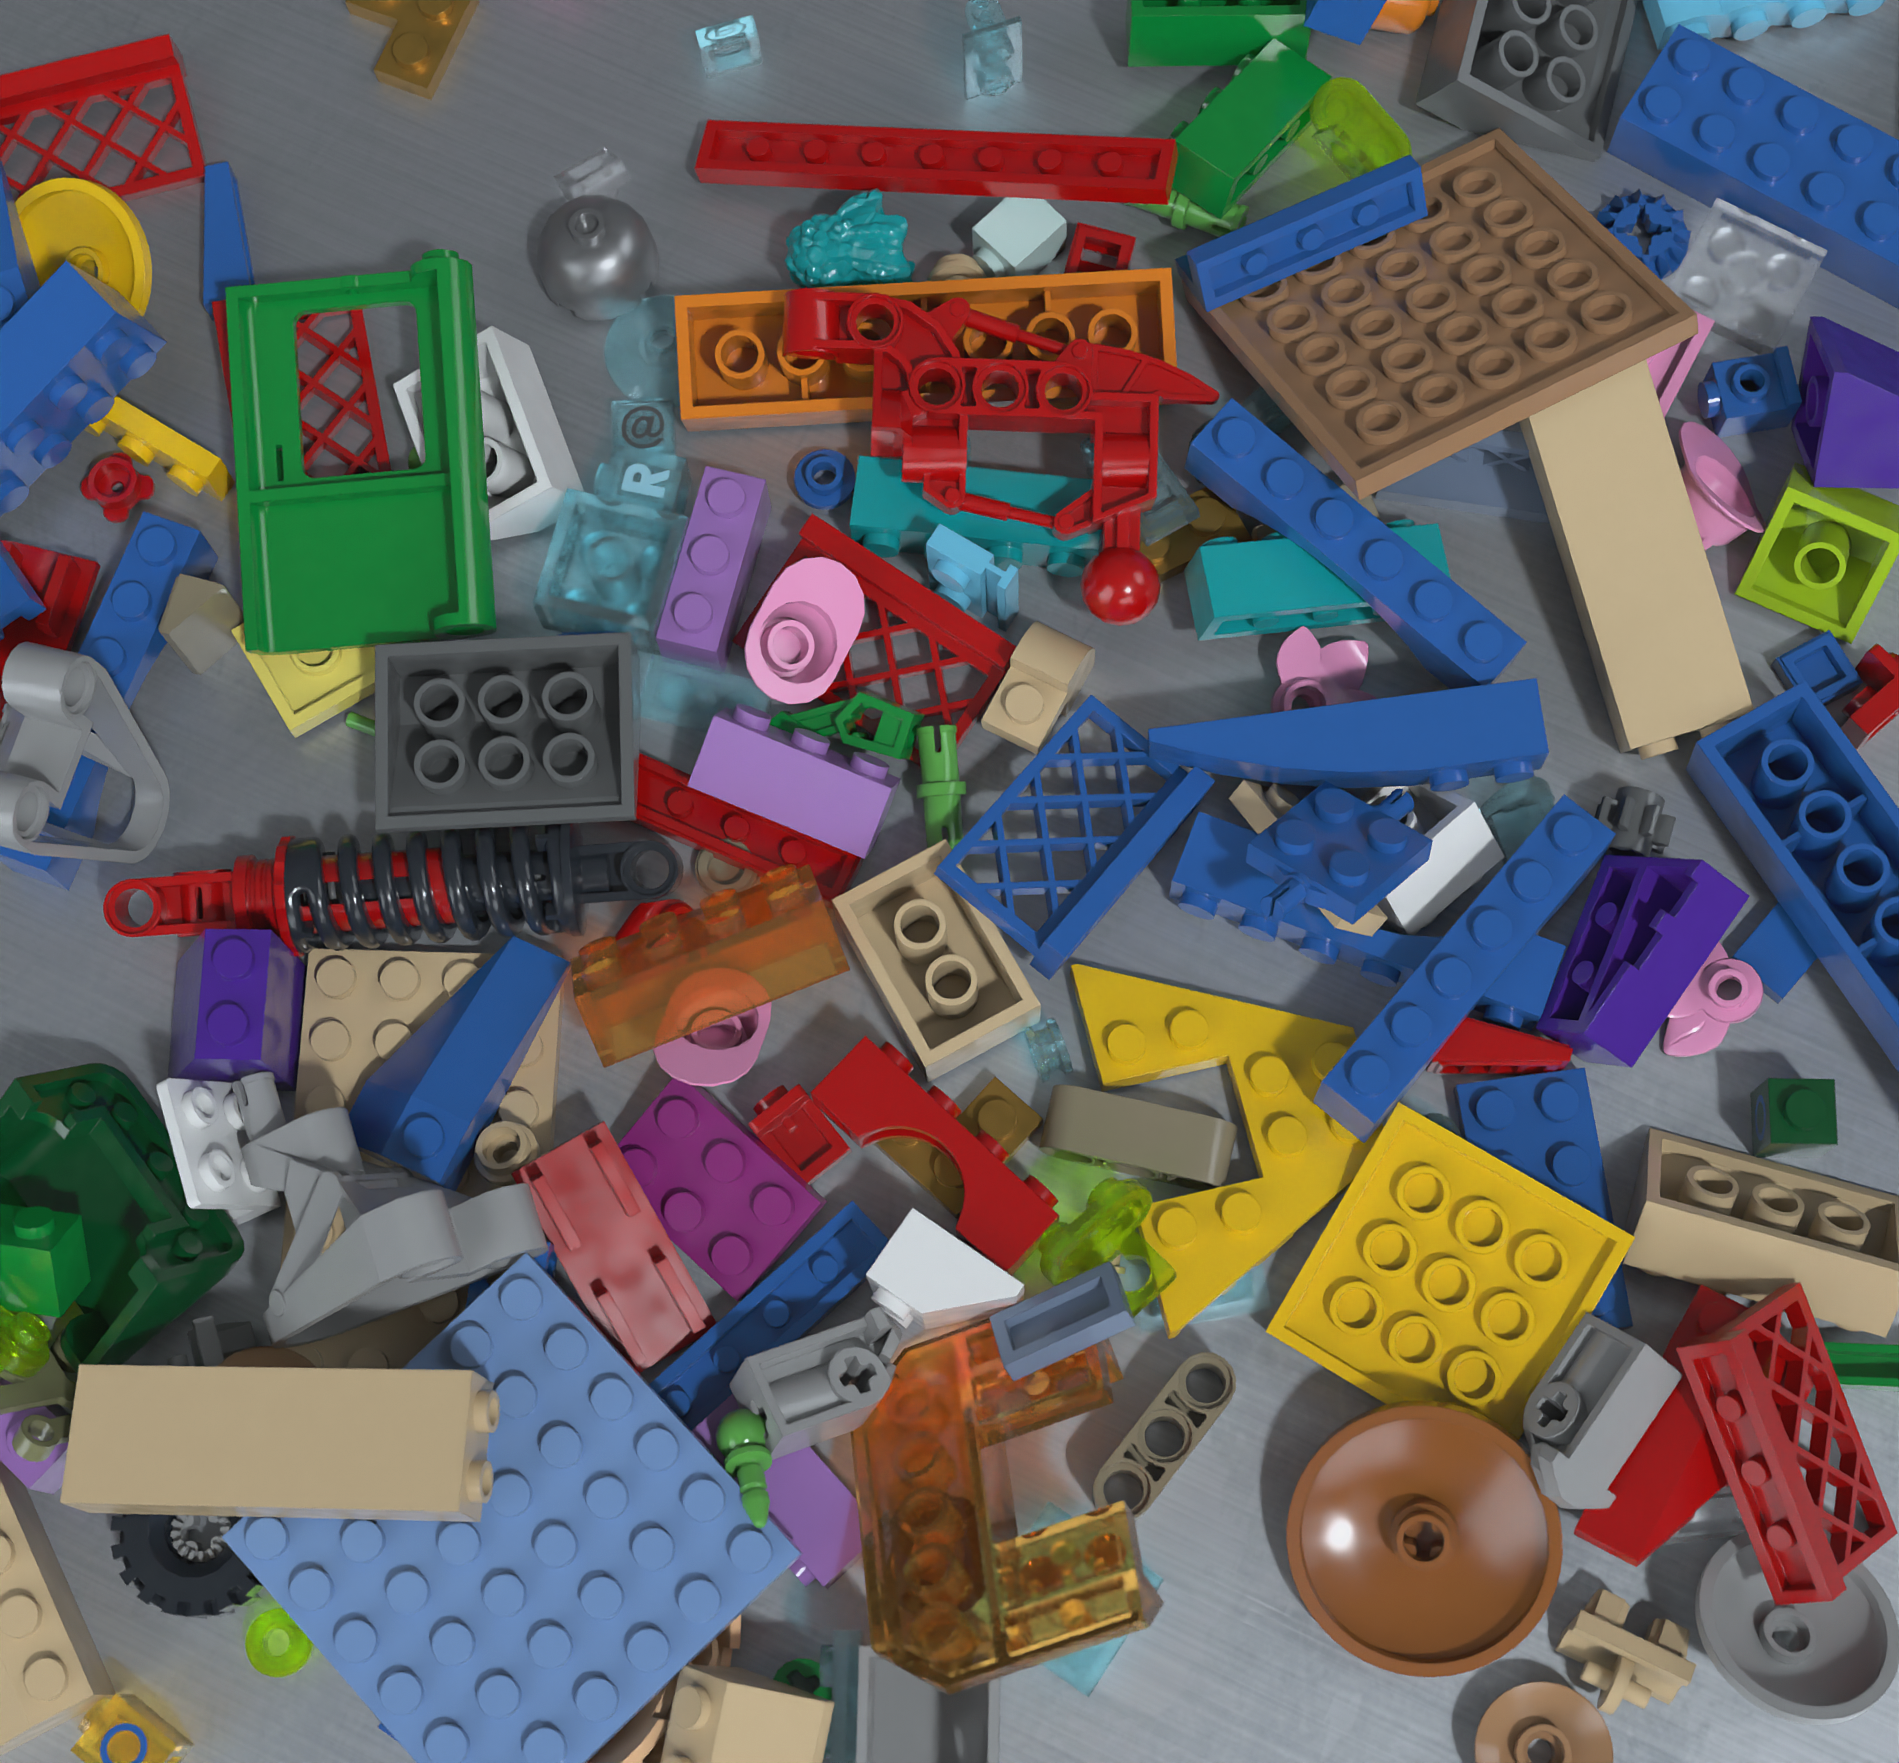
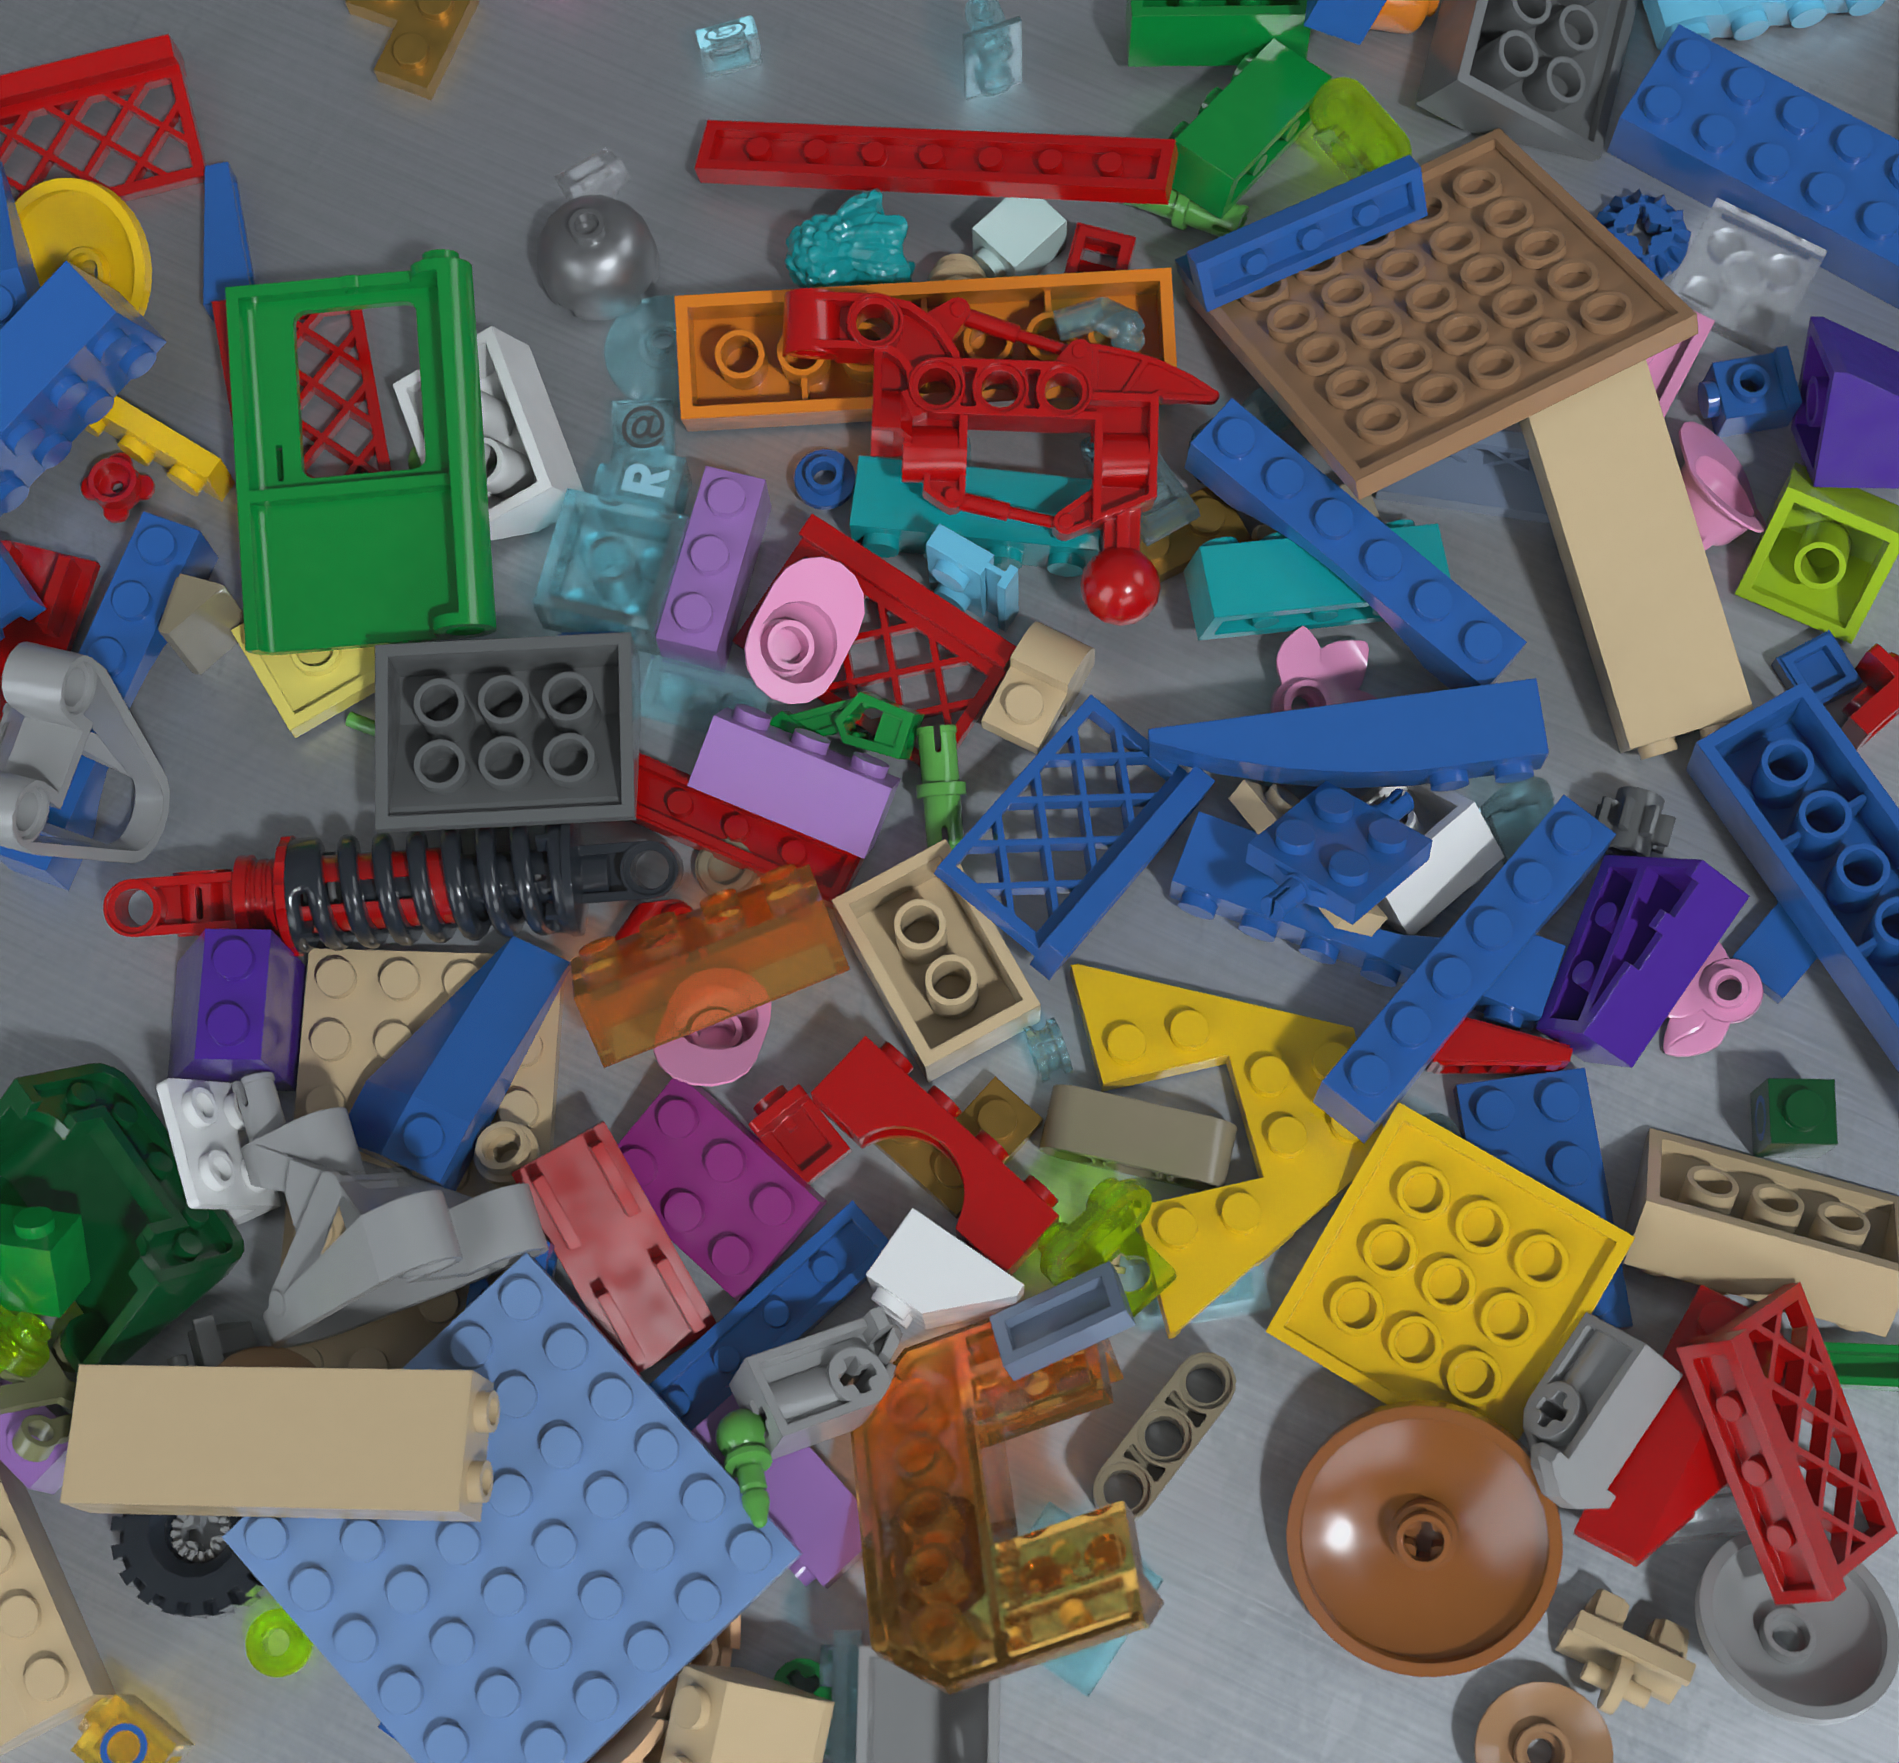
none -> clear light blue arm [1053,297,1145,352]

